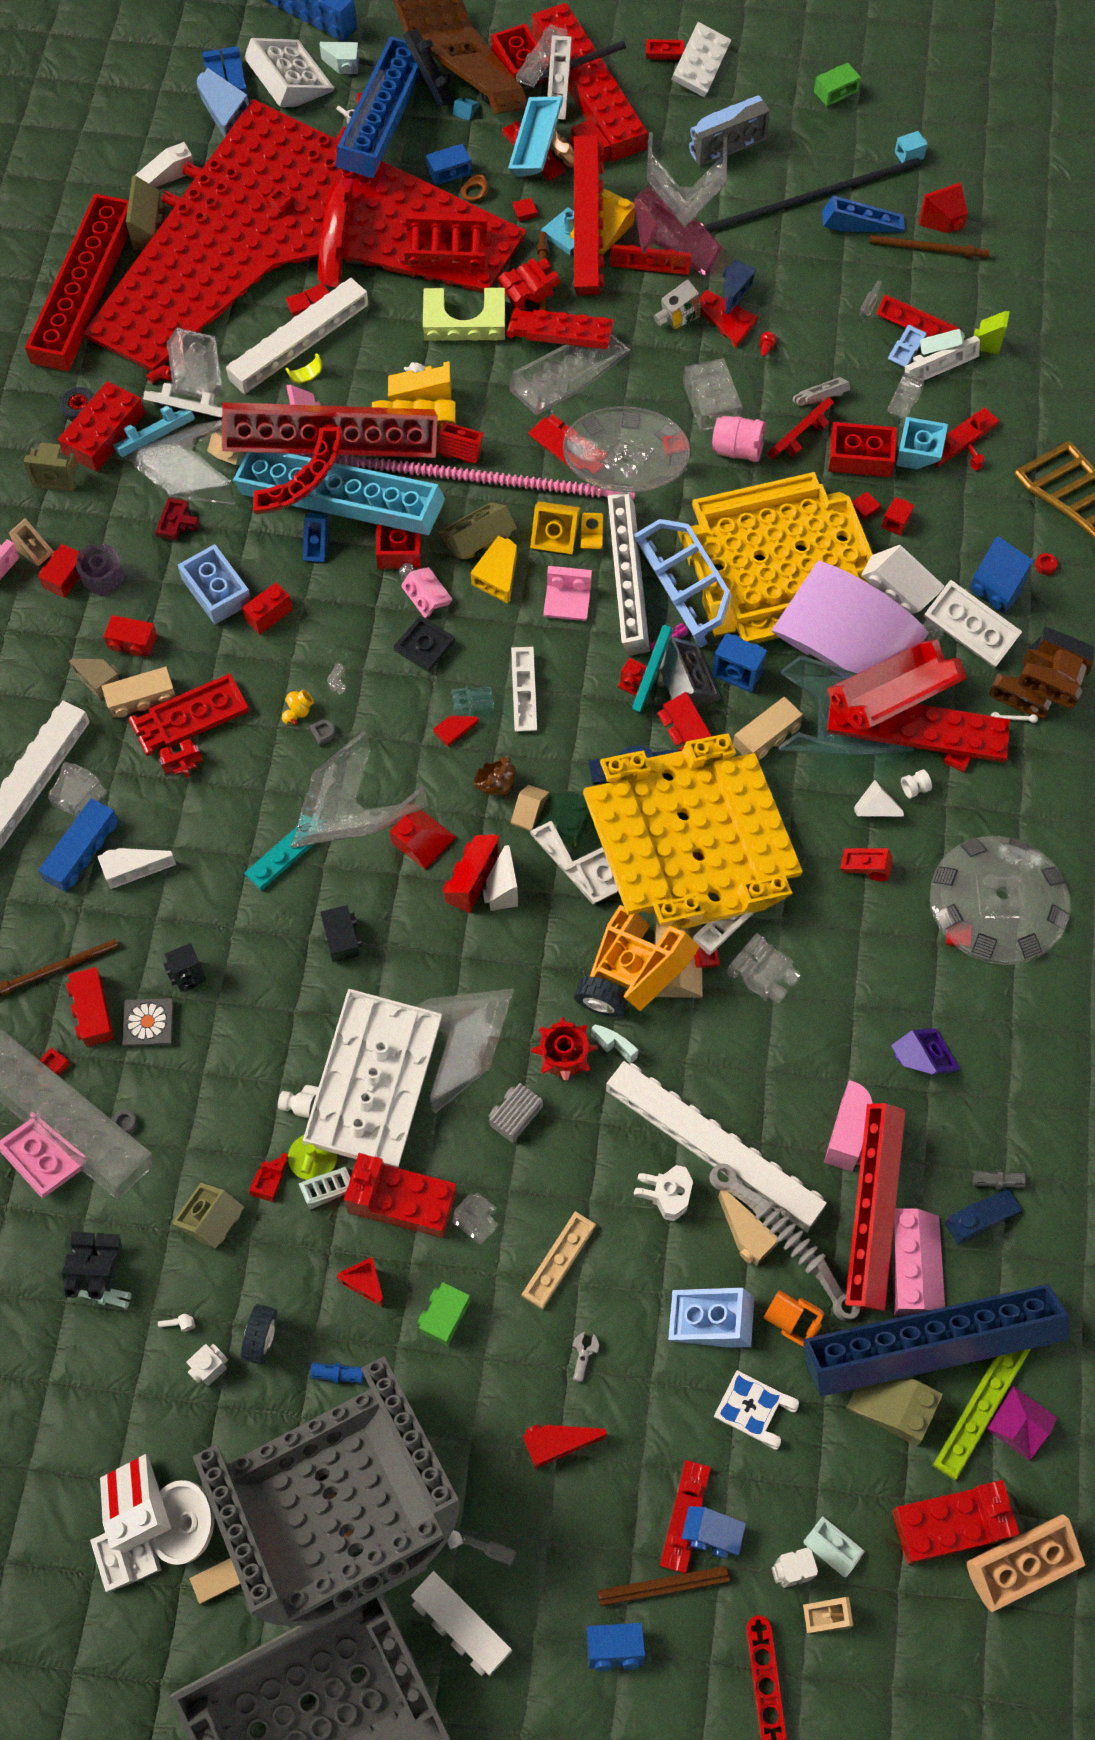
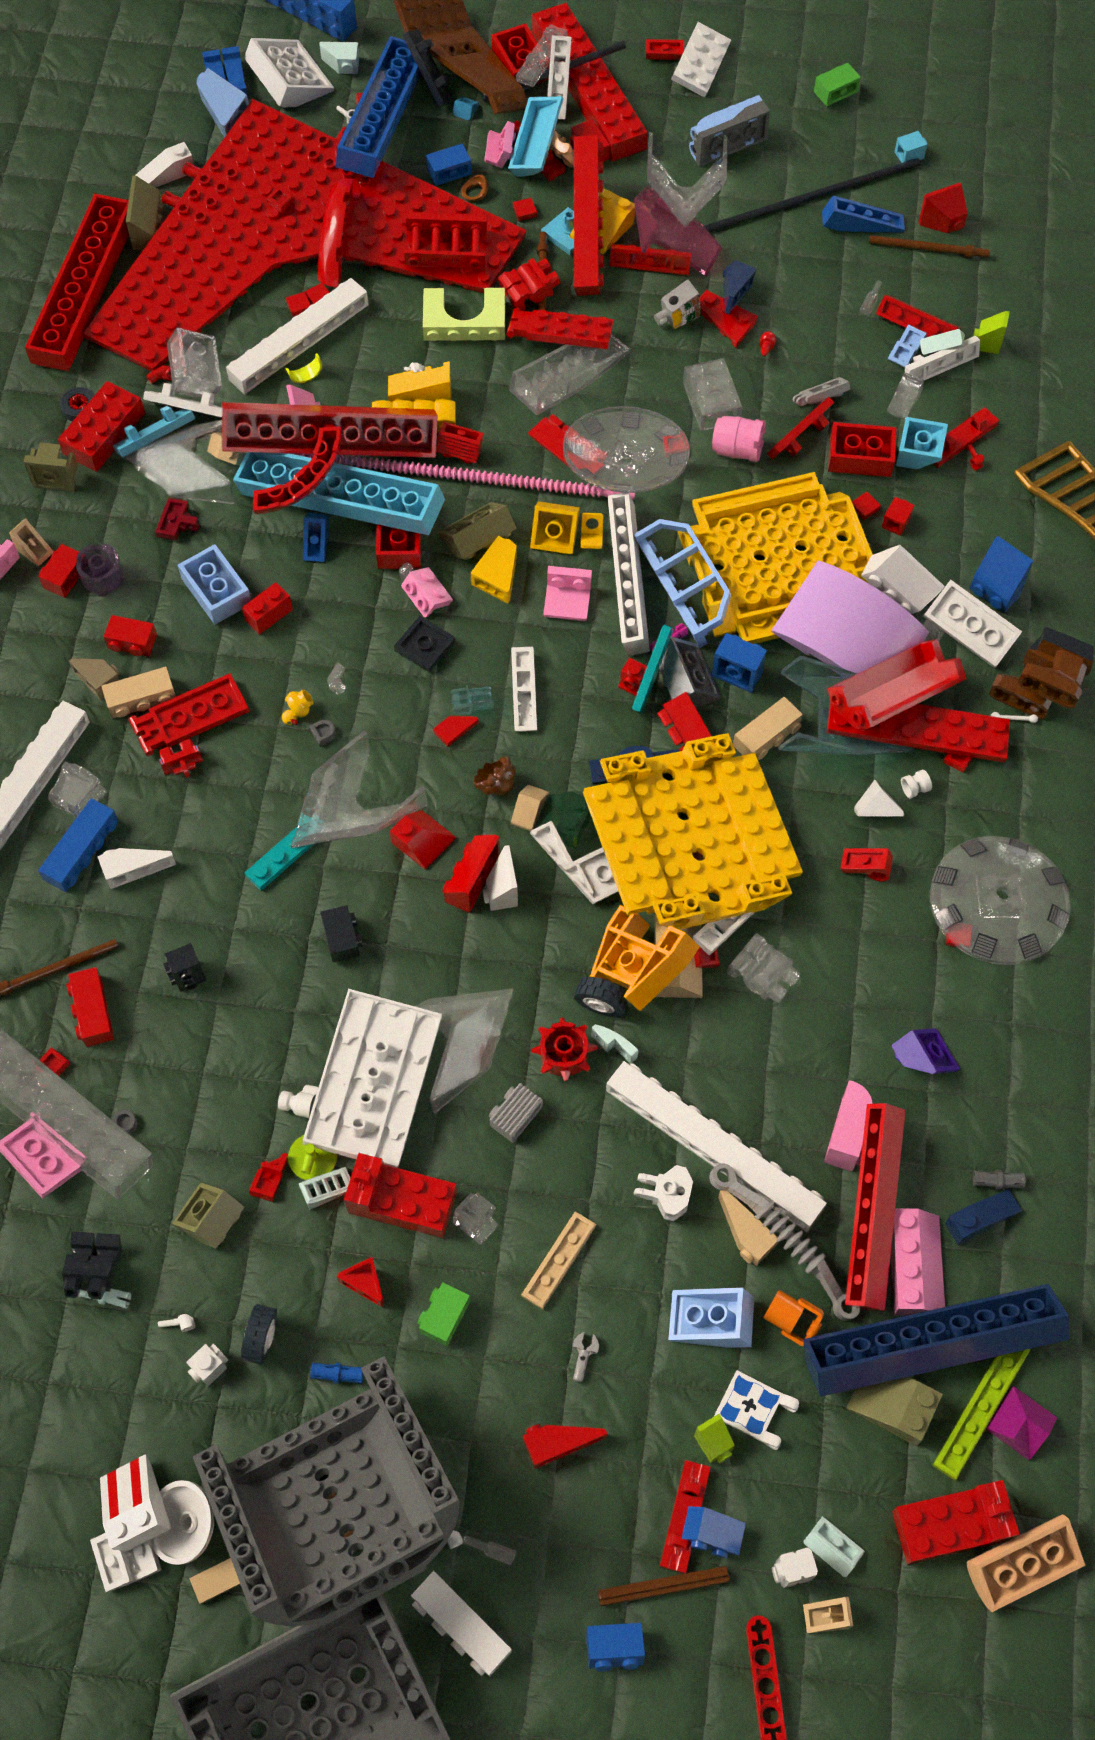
tile [123,998,174,1048] -> none
red tile [1034,553,1058,575] -> none
none -> bright pink bracket [484,121,516,168]
none -> lime slope [694,1413,735,1463]

